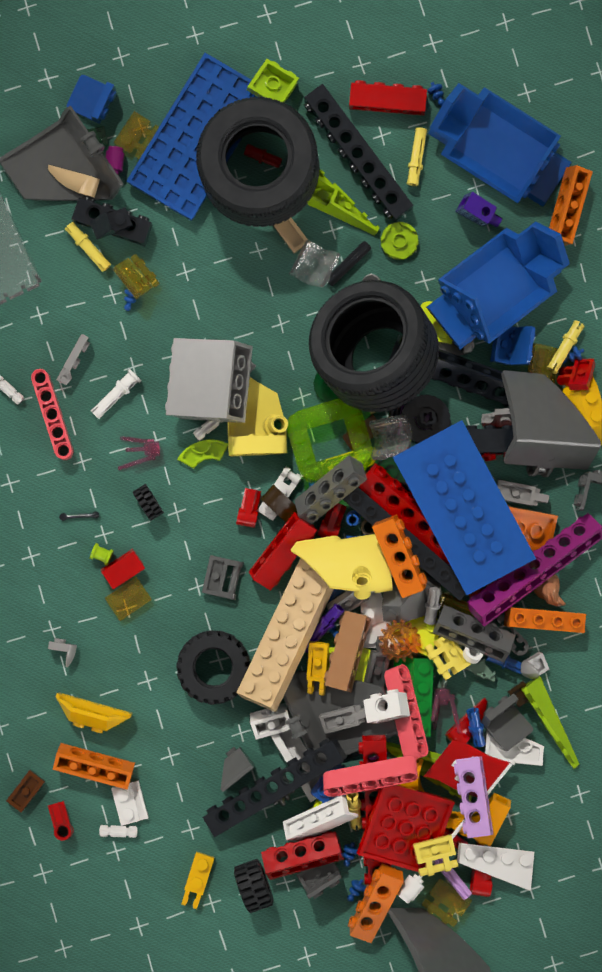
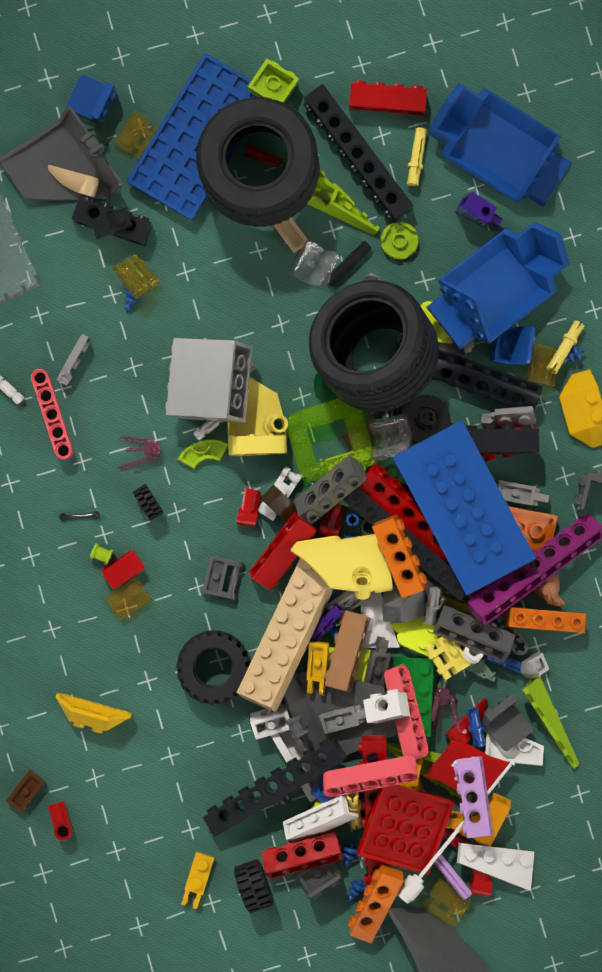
light grey plate [48,638,77,667] -> none
orange brick [52,743,135,790] -> none
light yellow pin [65,221,111,272] -> none
white pin [90,369,141,419] -> none
white axle [99,825,138,838] -> none
magenta brick [105,146,125,175] -> none
white plate [111,780,149,826] -> none
dark grey slope [221,747,254,792] -> none
clear orange gear [378,620,421,662] -> none
light yellow plate [413,835,458,877] -> none
blue hair [428,82,444,106] -> none
dark grey panel [501,370,601,477] -> none
dark brown plate [507,681,529,708] -> none
orange brick [549,165,593,246] -> none
red hinge [557,359,596,390] -> none

